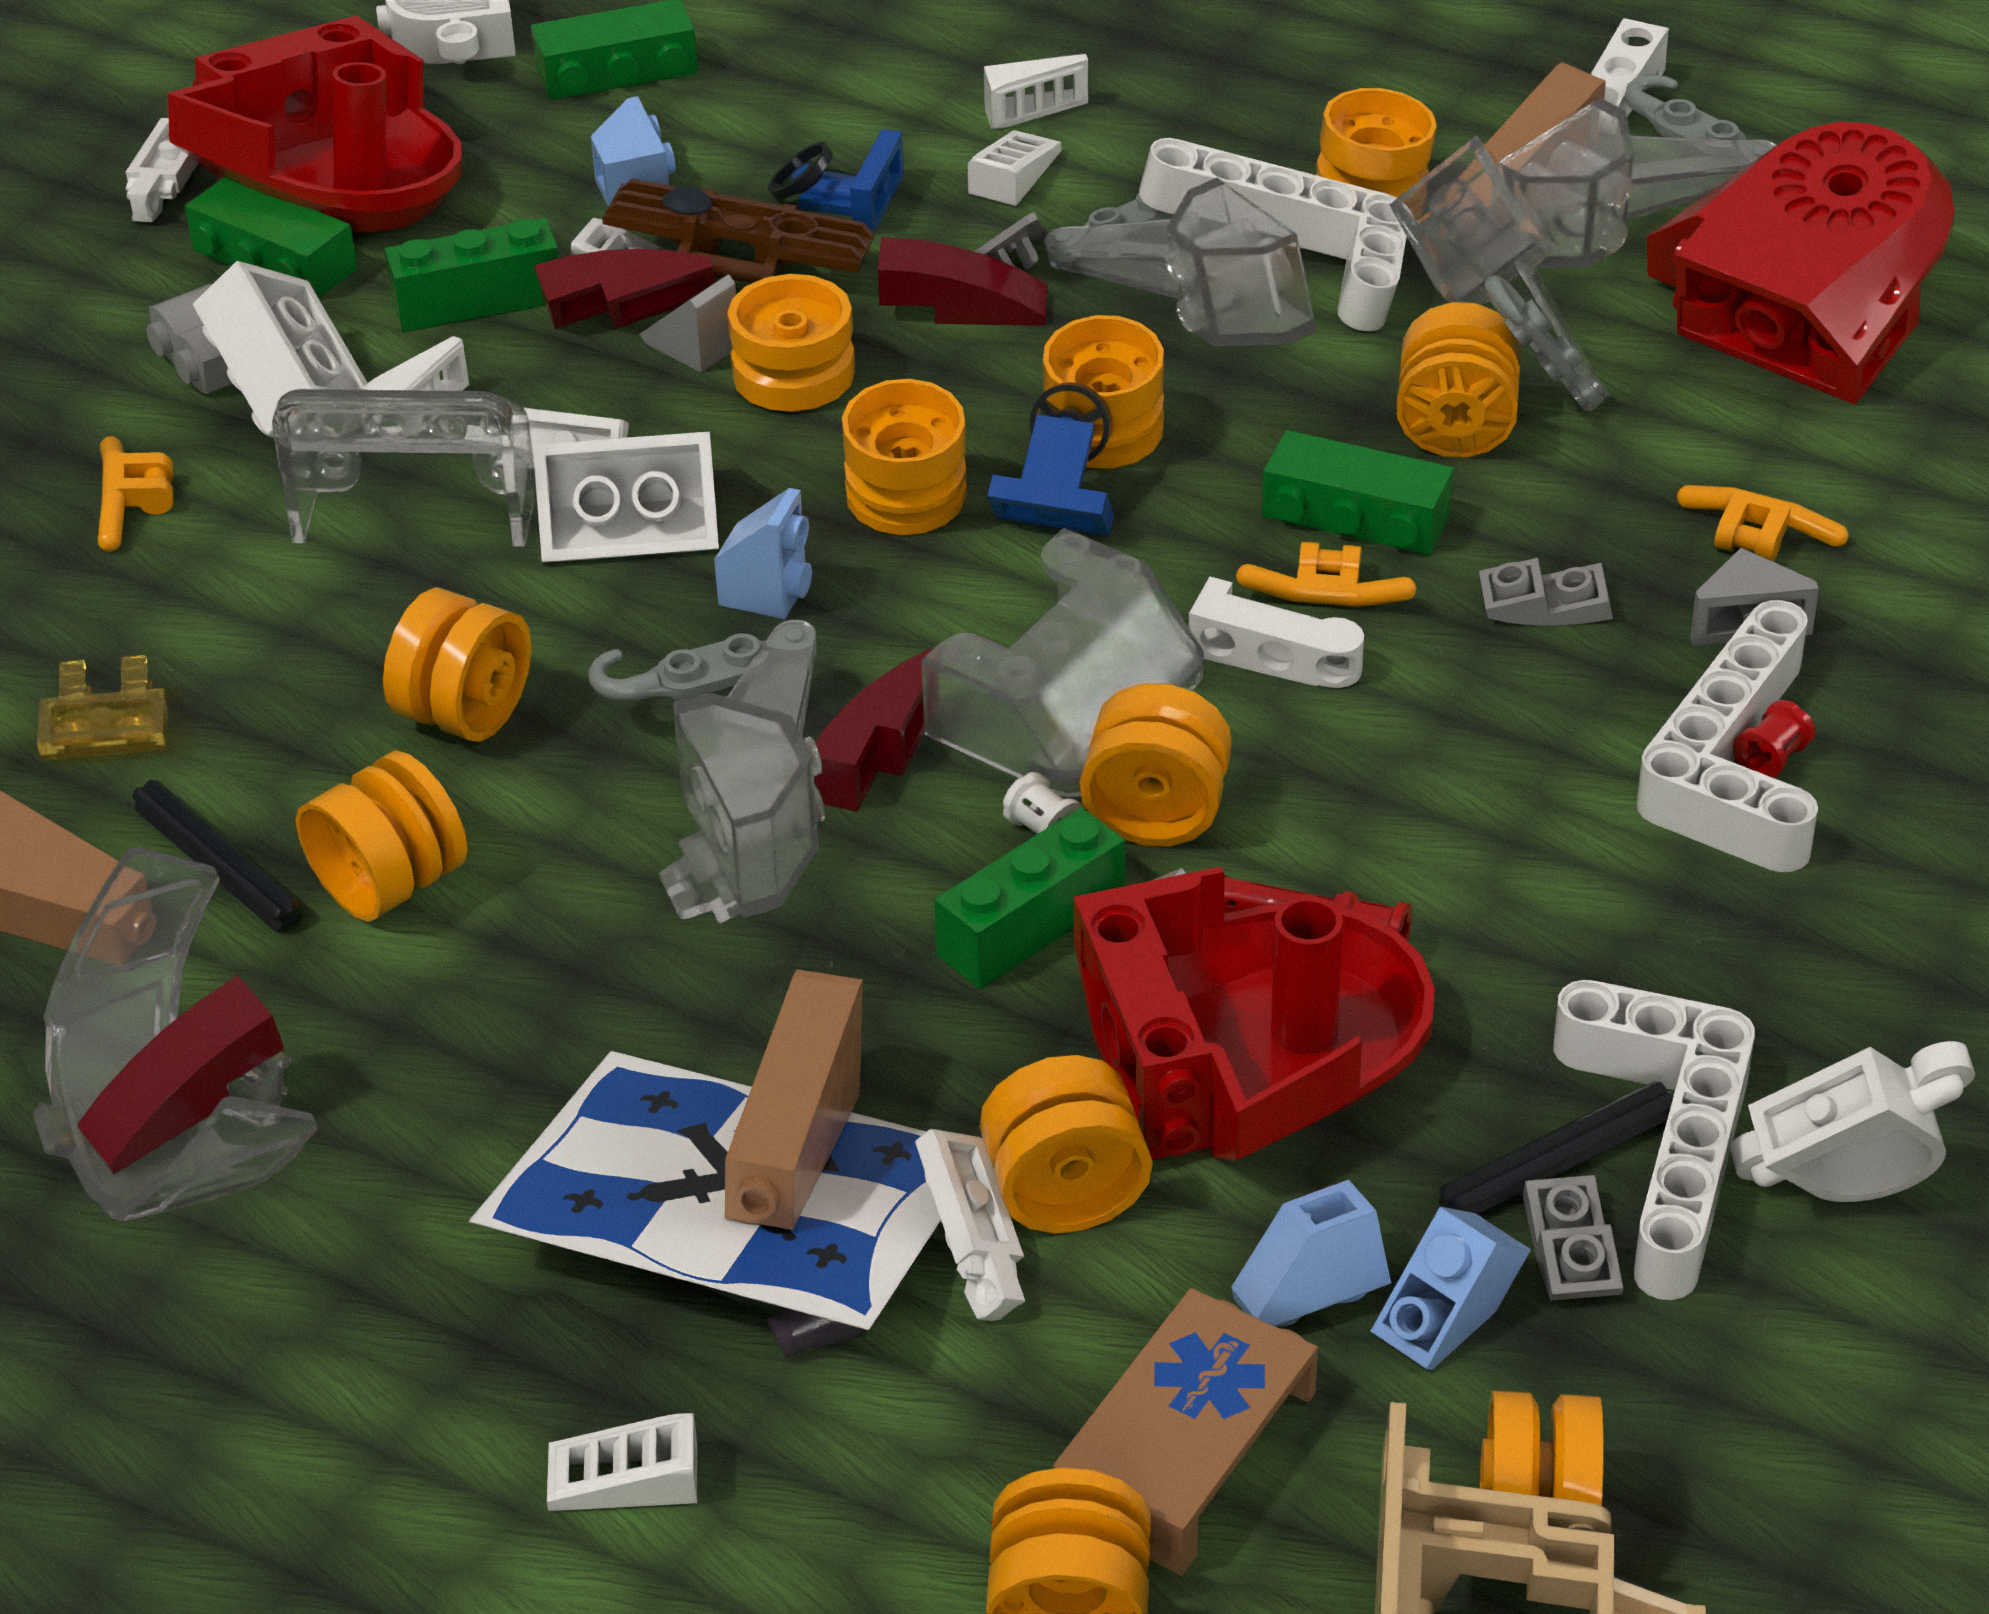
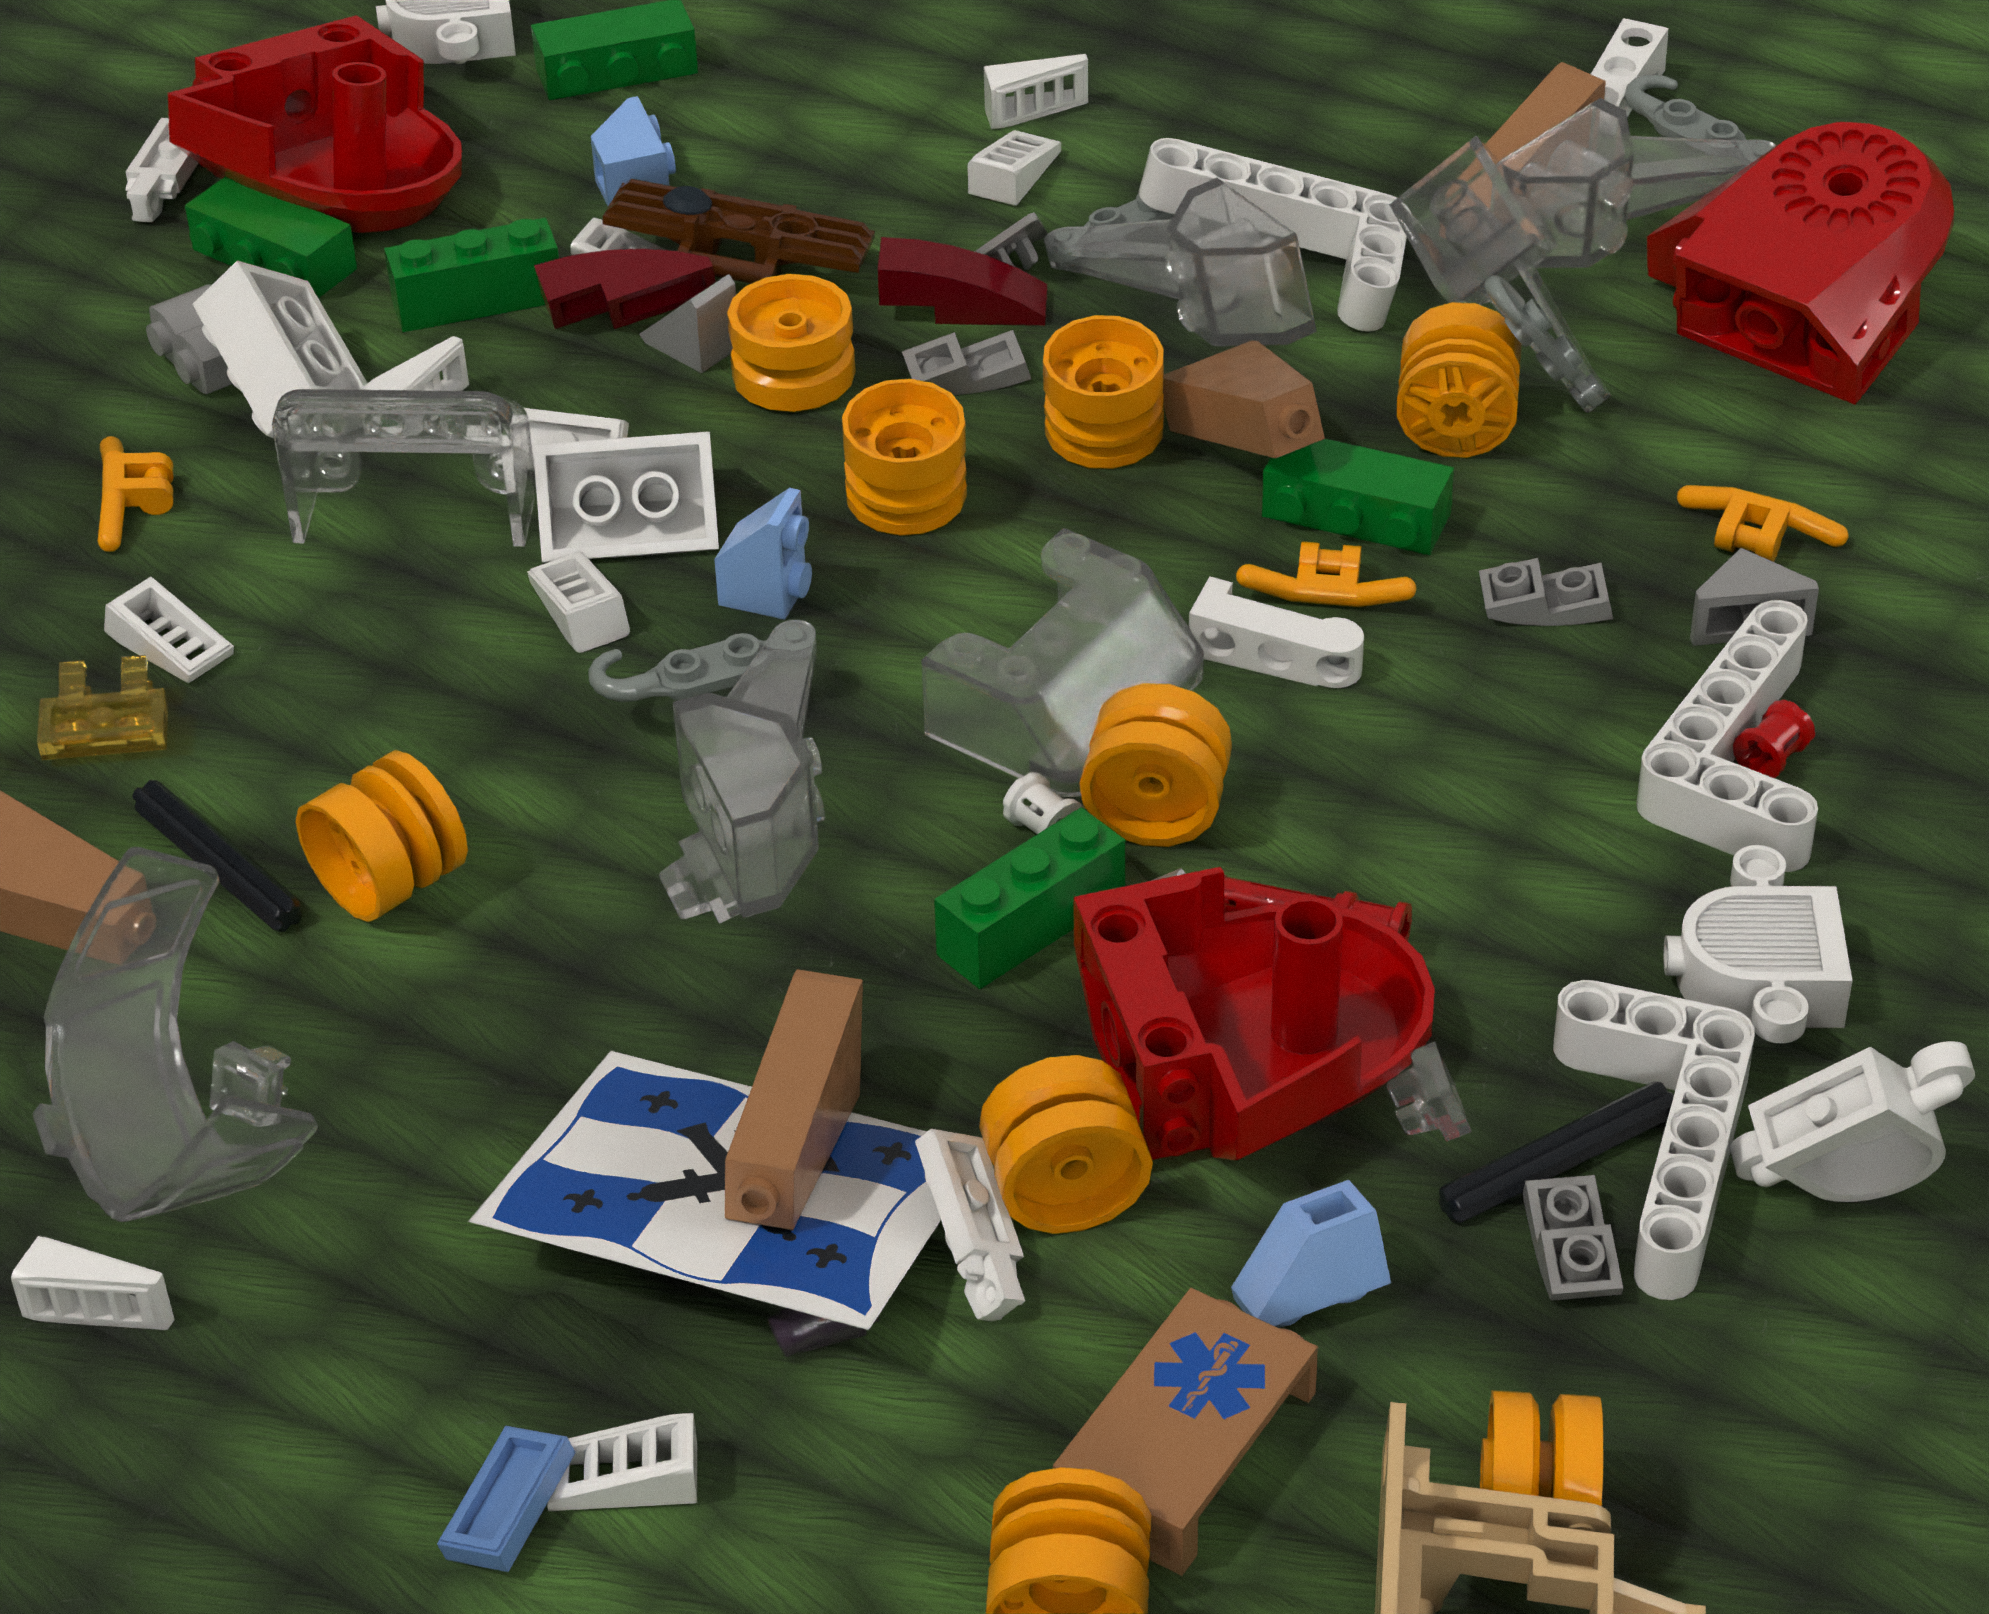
dark red slope [77,975,284,1175] -> none
light orange wheel [383,587,532,742] -> none
blue piece [768,129,904,231] -> none
dark red slope [807,648,943,812] -> none
blue piece [987,382,1114,536] -> none
light orange wheel [1316,88,1437,221] -> none
light blue slope [1371,1207,1531,1370] -> none
none -> white slope [11,1236,174,1330]
none -> white slope [104,577,234,683]
none -> medium blue tile [437,1426,576,1572]
none -> white slope [527,551,630,653]
none -> light grey slope [902,330,1031,395]
none -> medium nougat slope [1163,340,1325,458]
none -> clear tile [1387,1042,1472,1142]
none -> white piece [1663,845,1852,1043]

